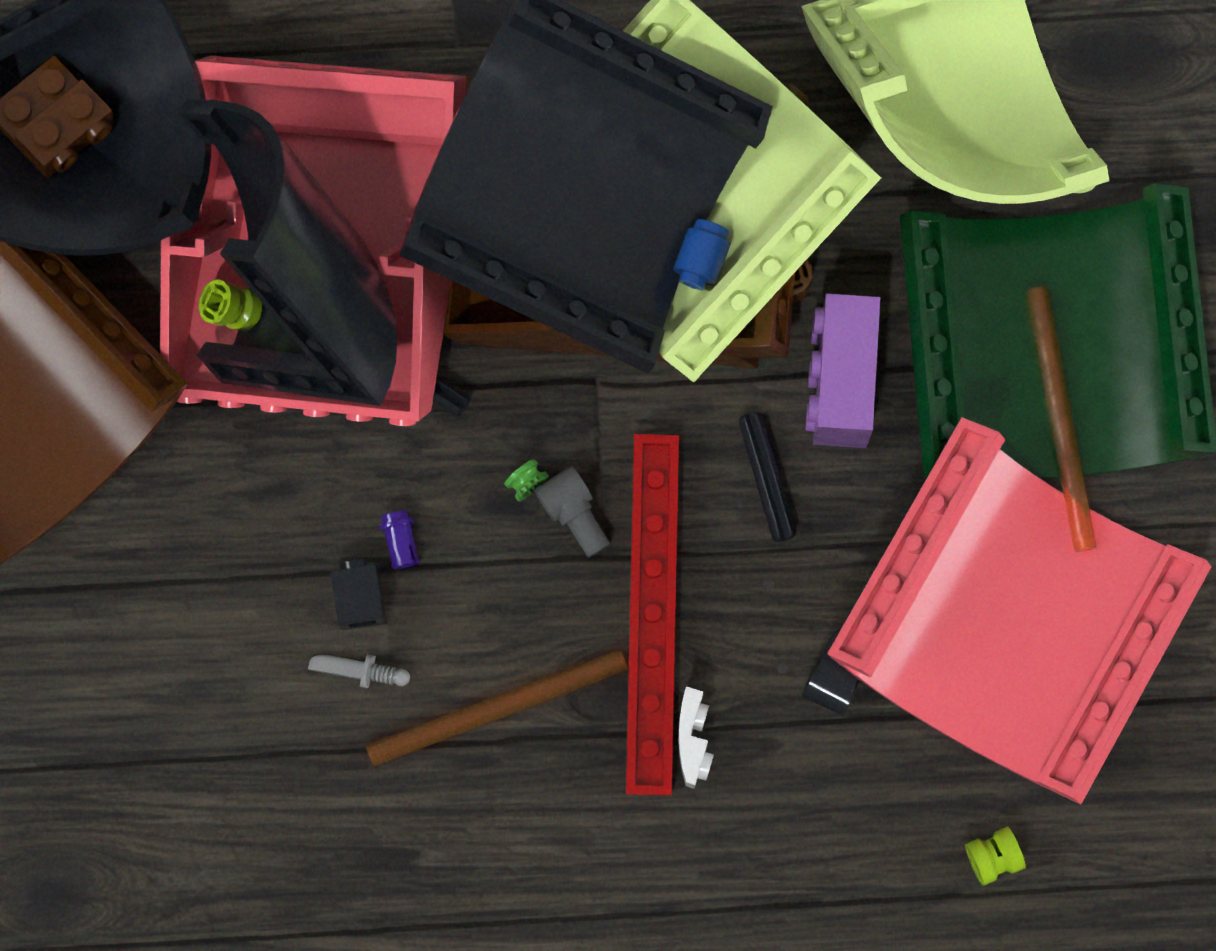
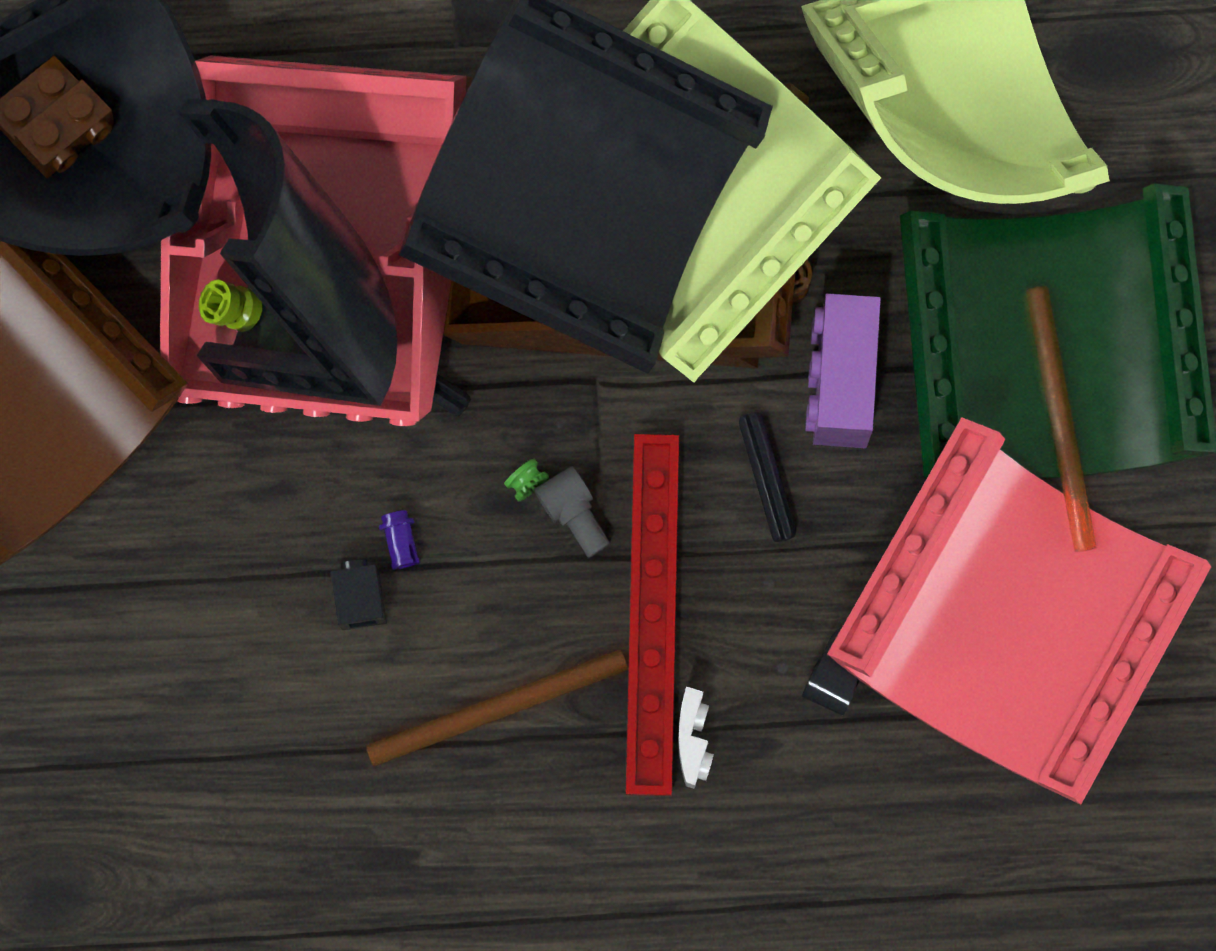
light grey piece [308,654,410,688] -> none
blue brick [673,219,731,290] -> none
lime wheel [965,826,1026,886] -> none

